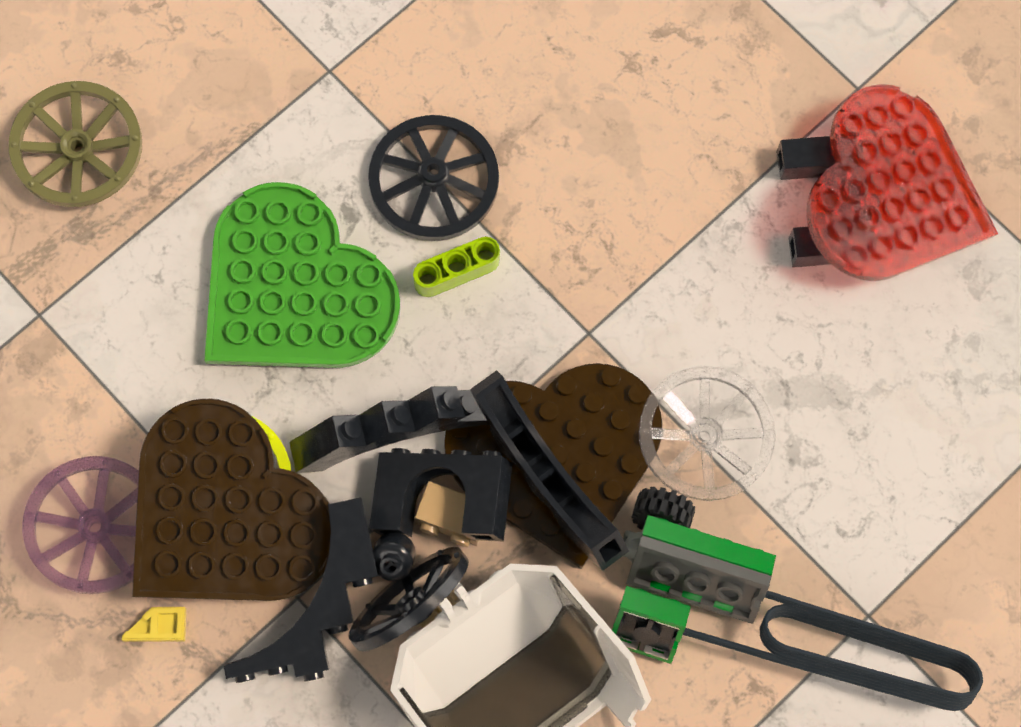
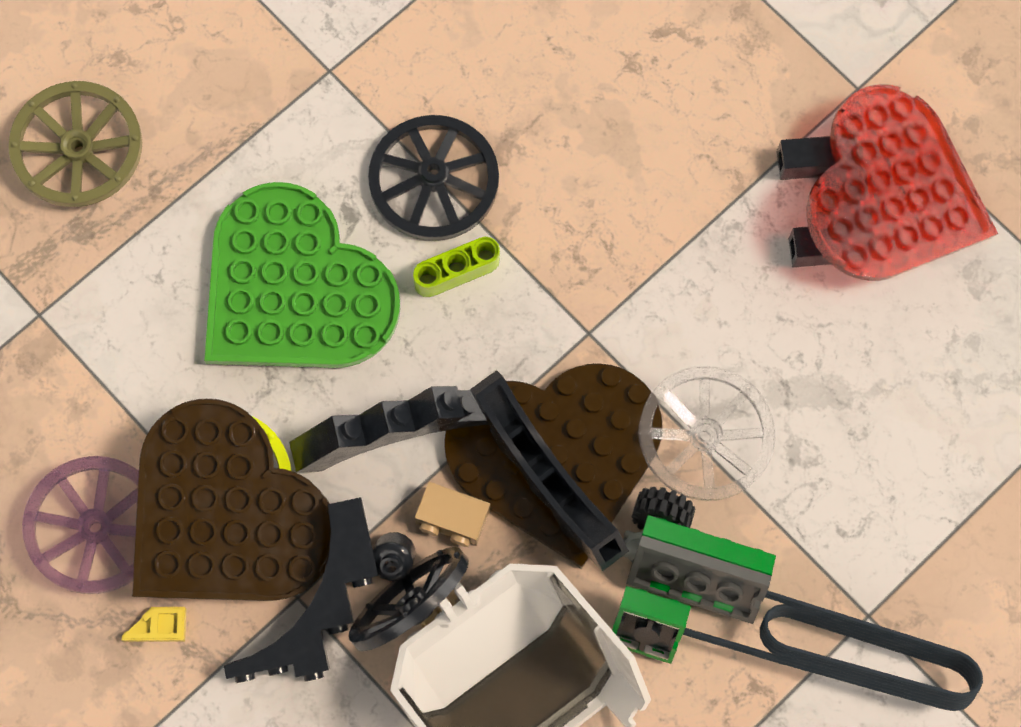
black arch [369,448,513,542] -> none

